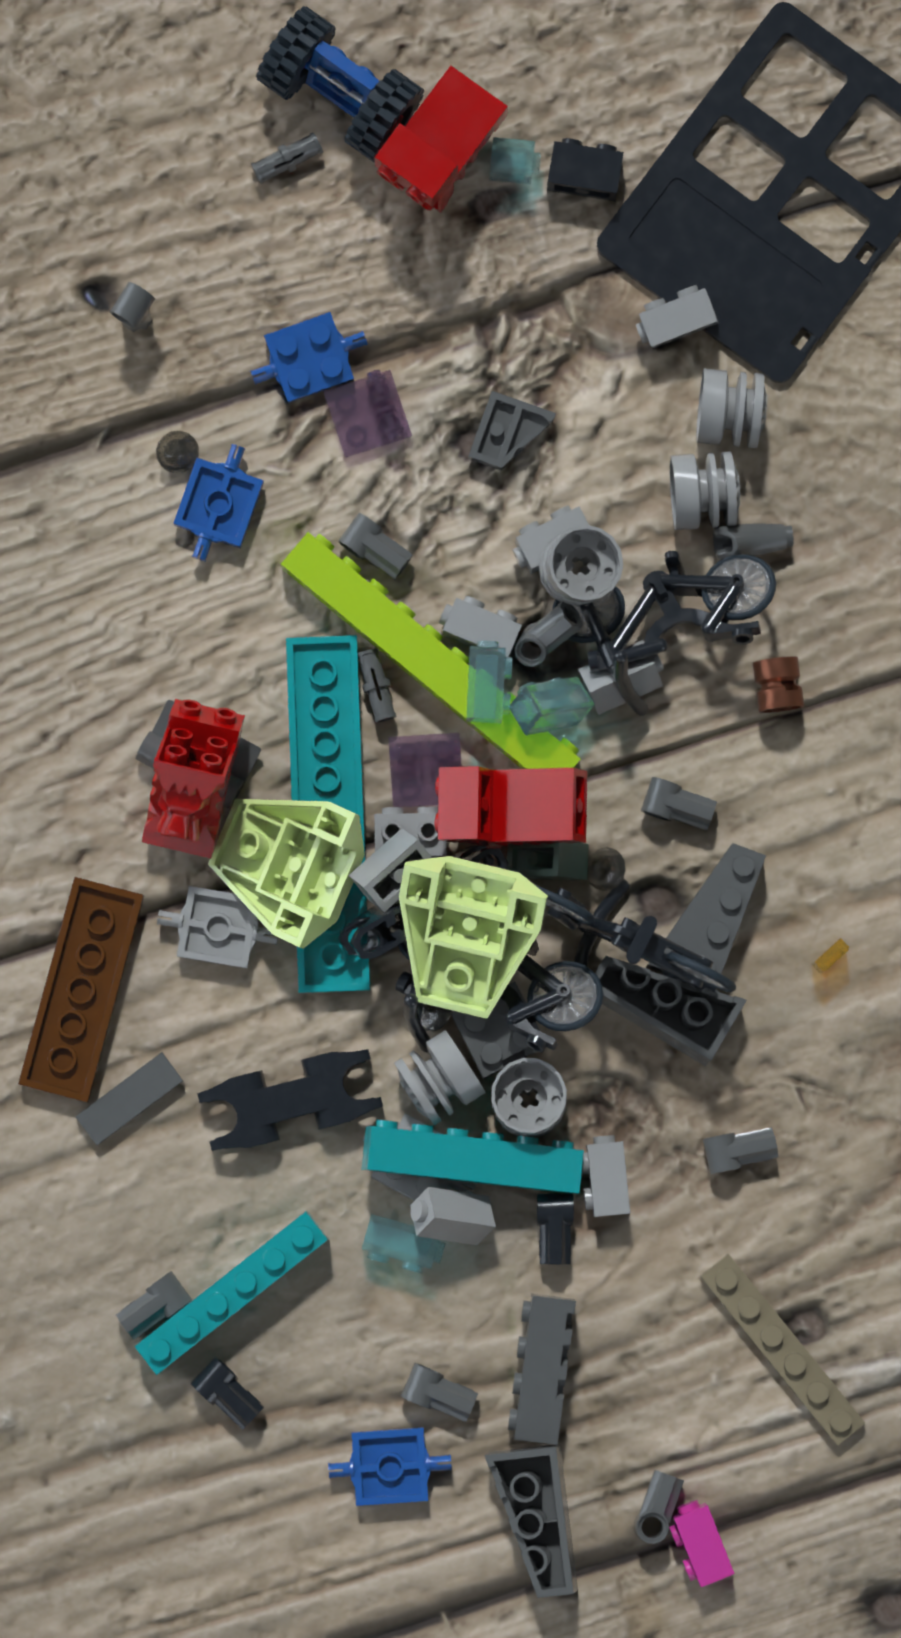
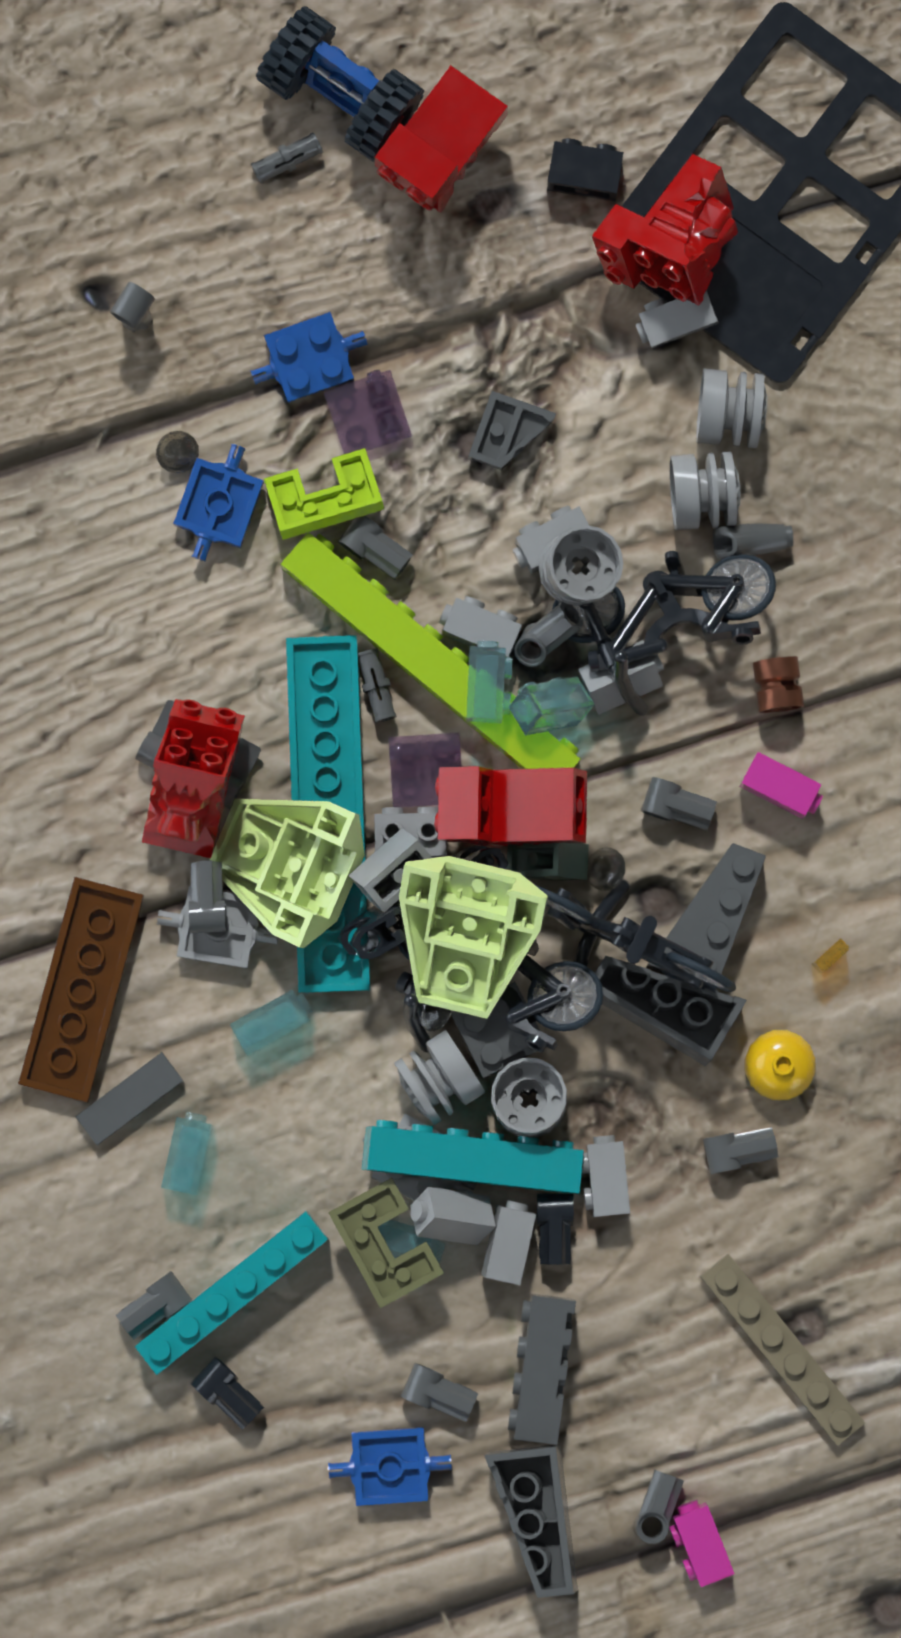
black piece [197,1049,383,1151] -> none
clear light blue brick [489,137,541,184] -> none
none -> clear light blue brick [161,1112,214,1195]
none -> dark grey piece [189,860,226,933]
none -> clear light blue brick [230,989,313,1057]
none -> lime plate [264,448,385,540]
none -> olive plate [328,1178,444,1308]
none -> light grey brick [481,1200,536,1285]
none -> red brick [592,154,738,306]
none -> dark pink brick [739,752,823,819]
none -> yellow cylinder [744,1030,816,1100]

